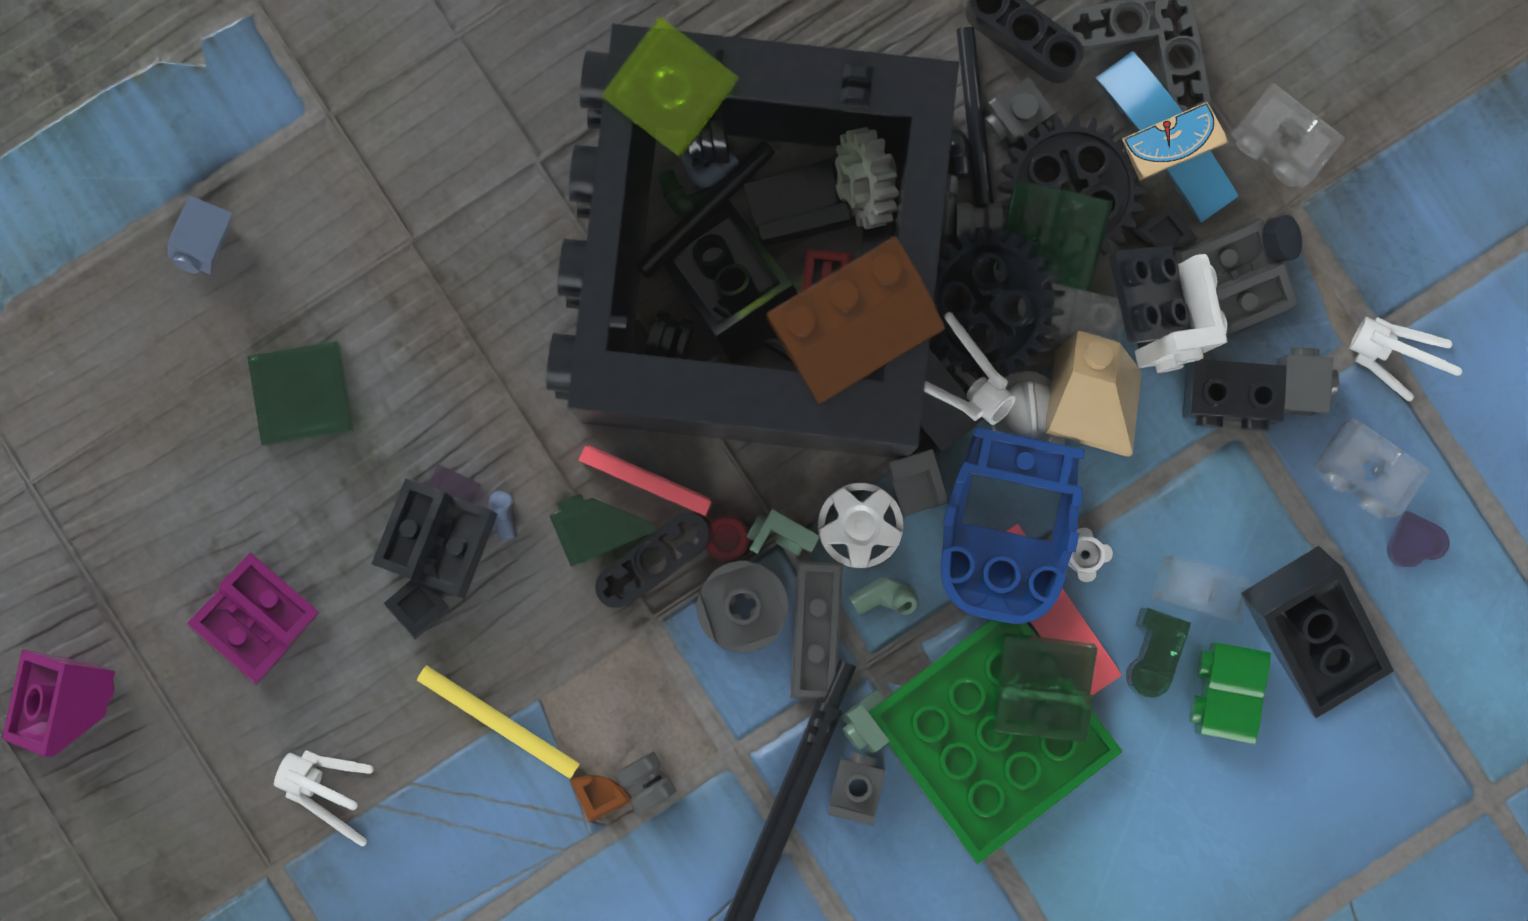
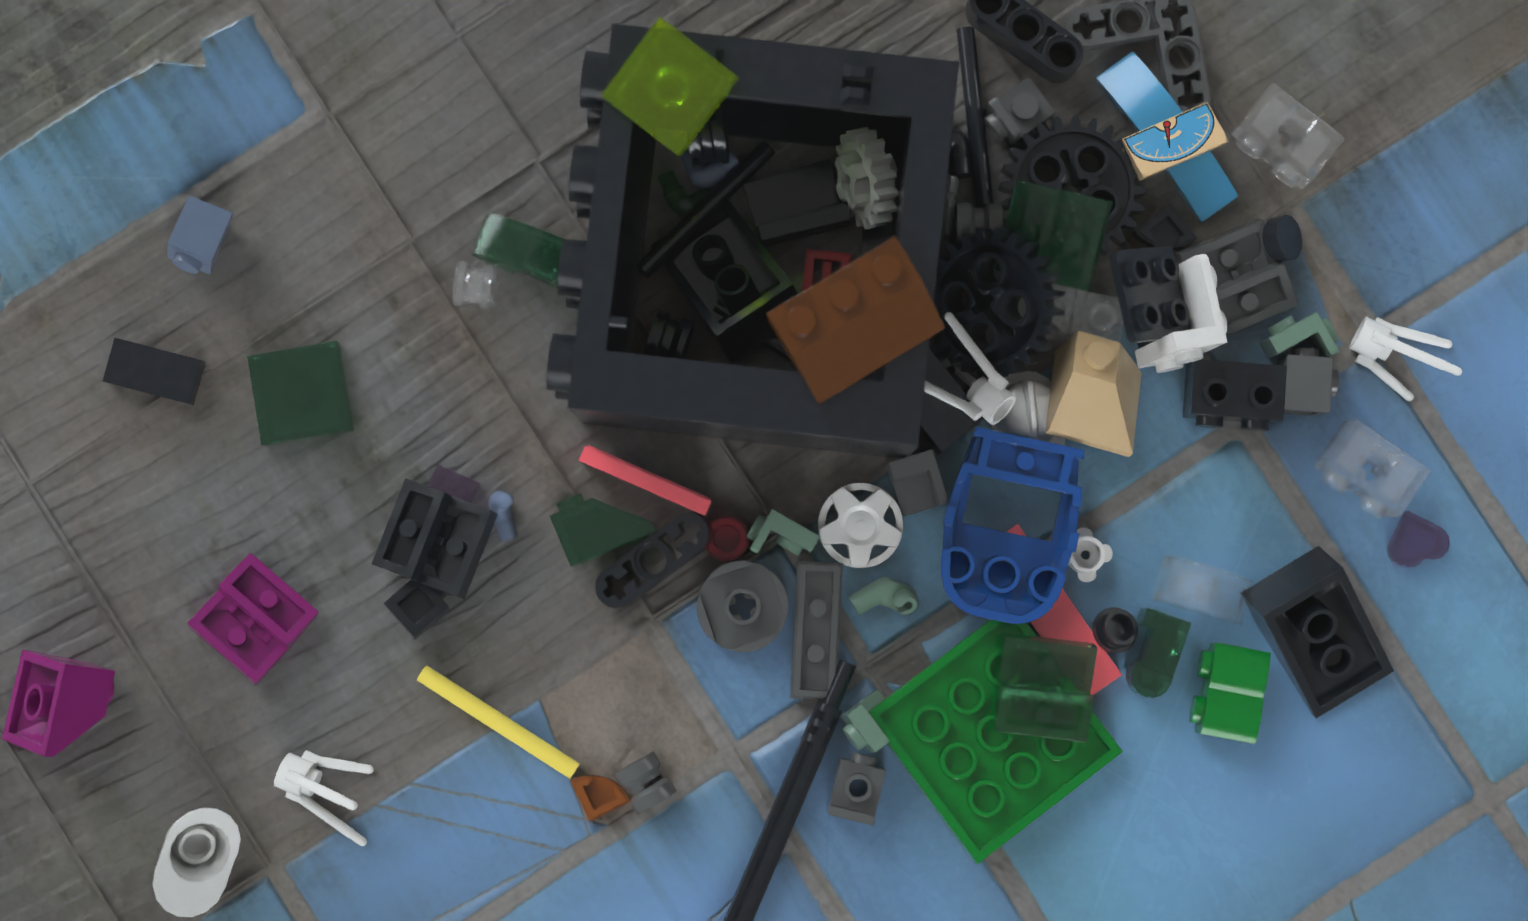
none -> black tile [102,338,206,405]
none -> white piece [153,808,241,917]
none -> clear wheel [453,261,497,310]
none -> clear green slope [472,213,564,289]
none -> black plate [1092,607,1138,653]
none -> sand green bracket [1259,312,1339,359]

